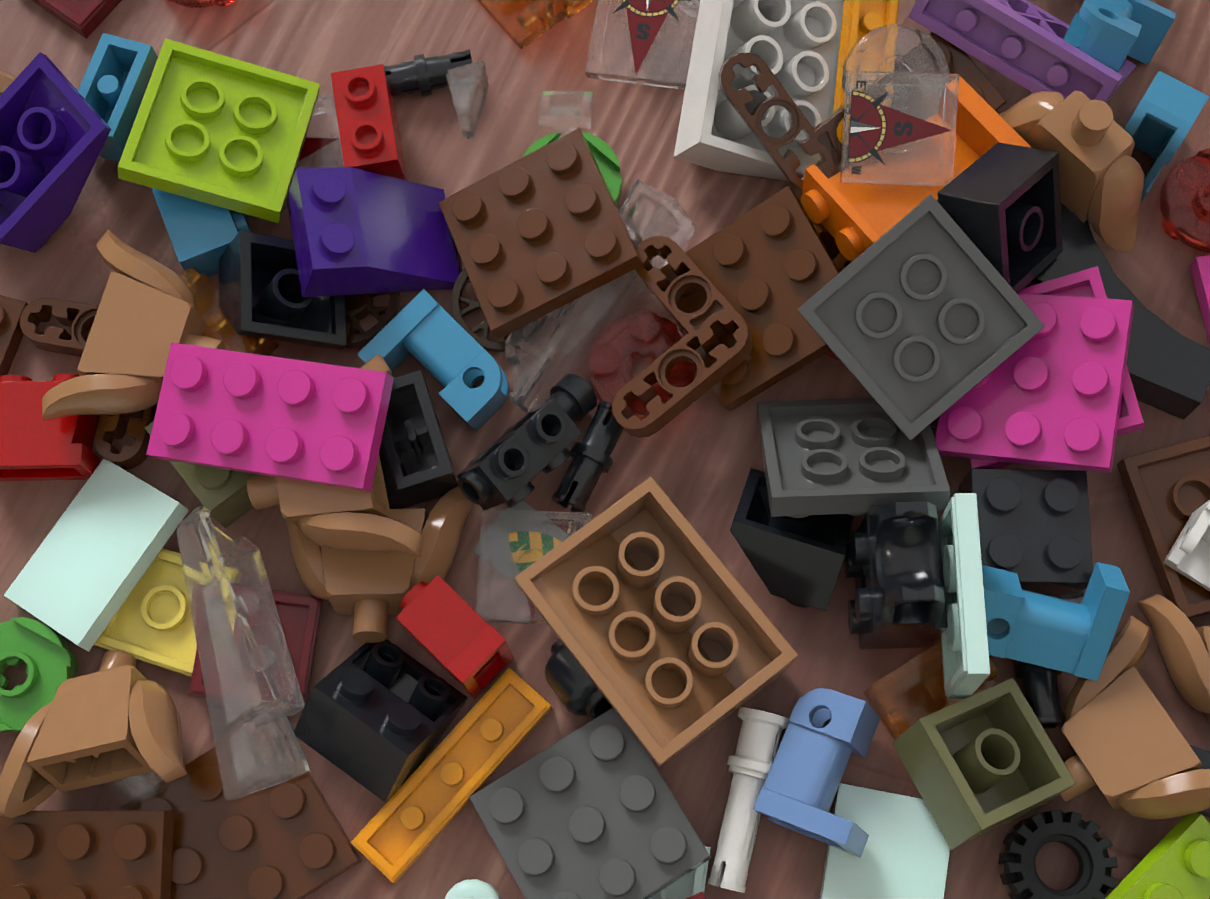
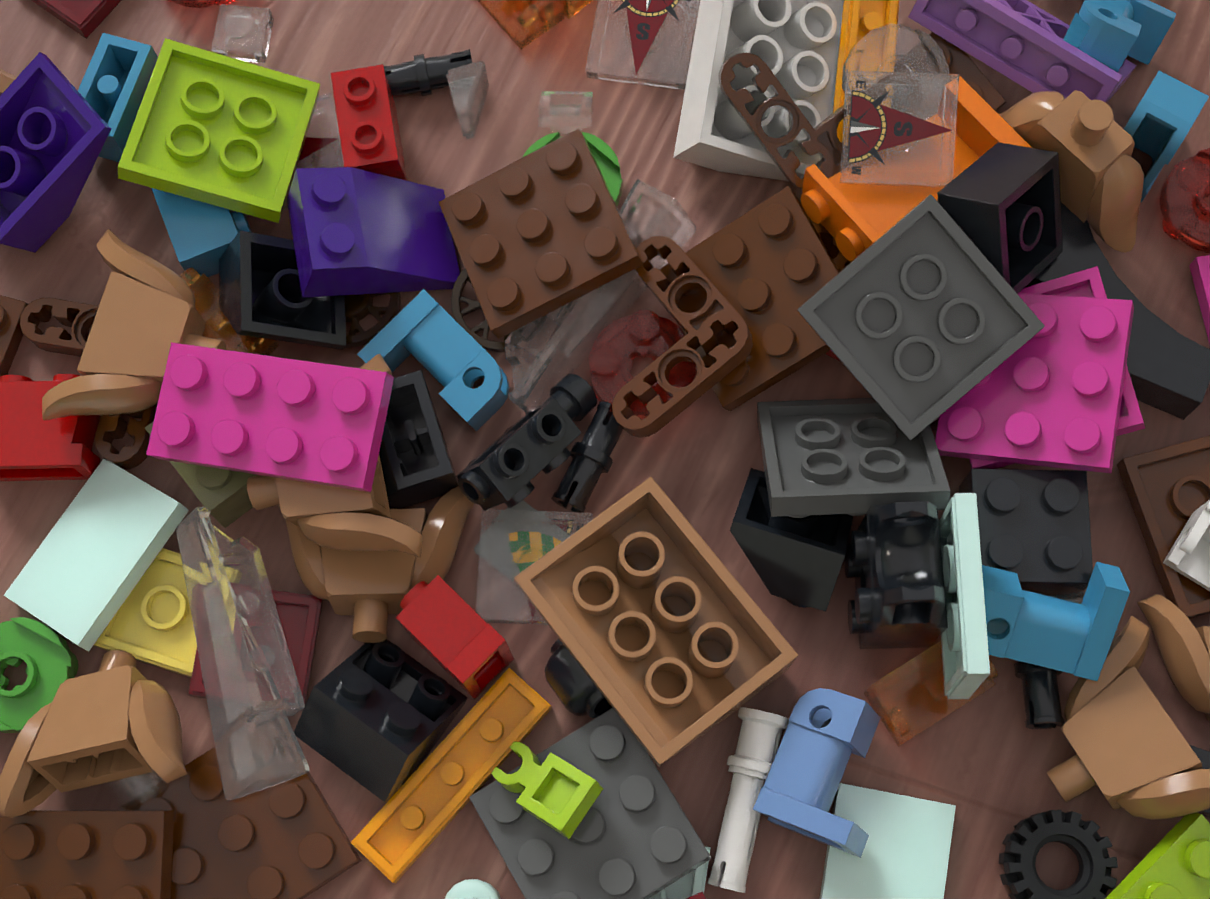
olive brick [892,678,1076,850] -> none
none -> clear plate [211,4,274,64]
none -> lime plate [492,742,603,839]

